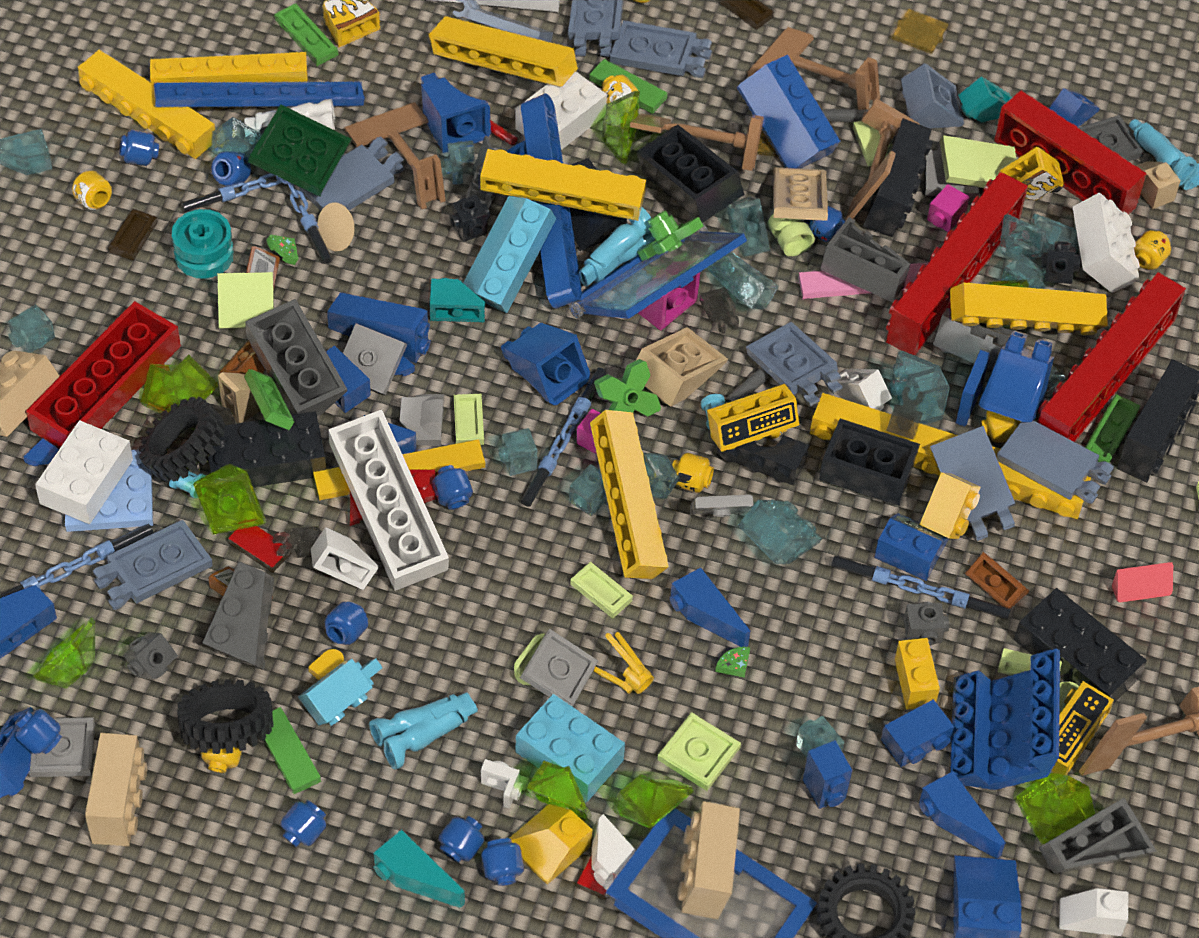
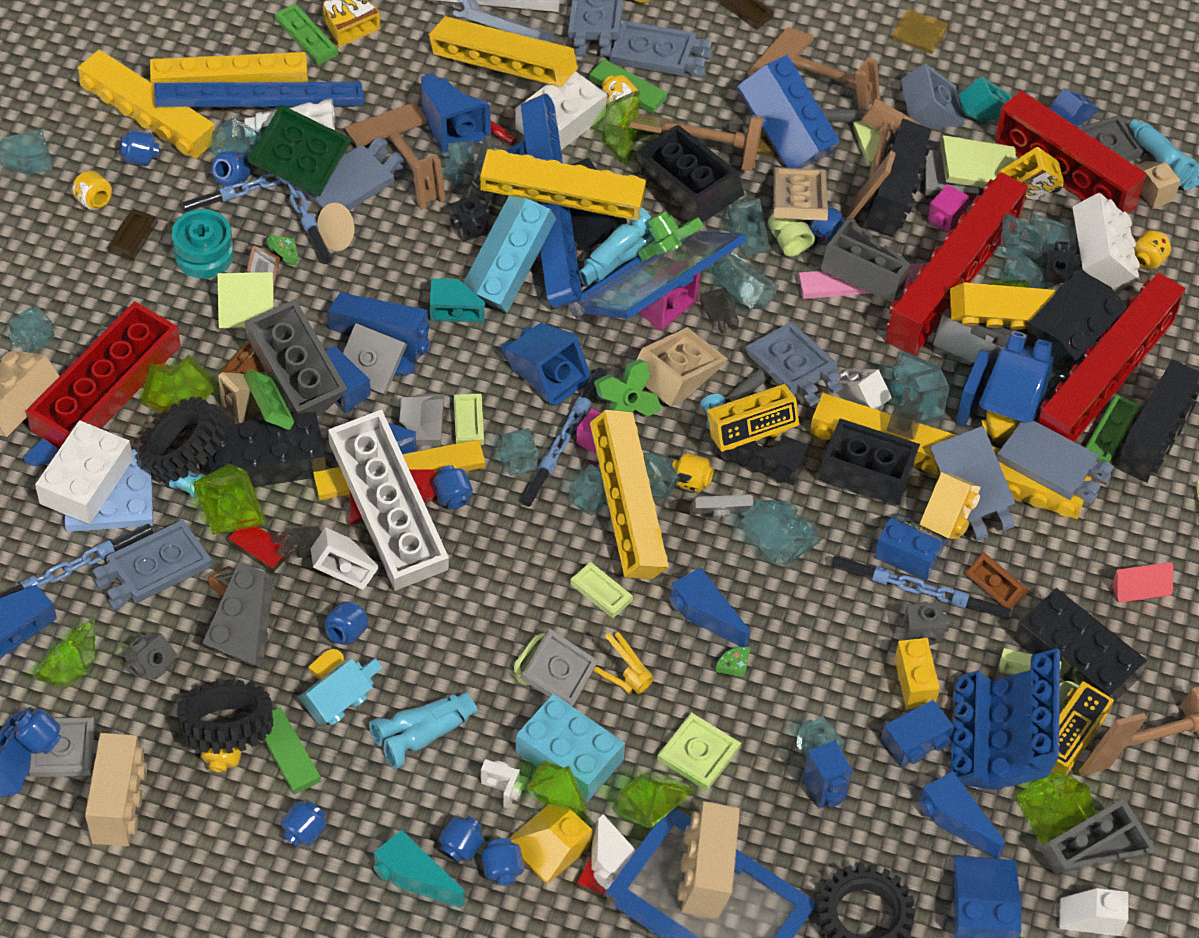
none -> black slope [1026,269,1127,364]

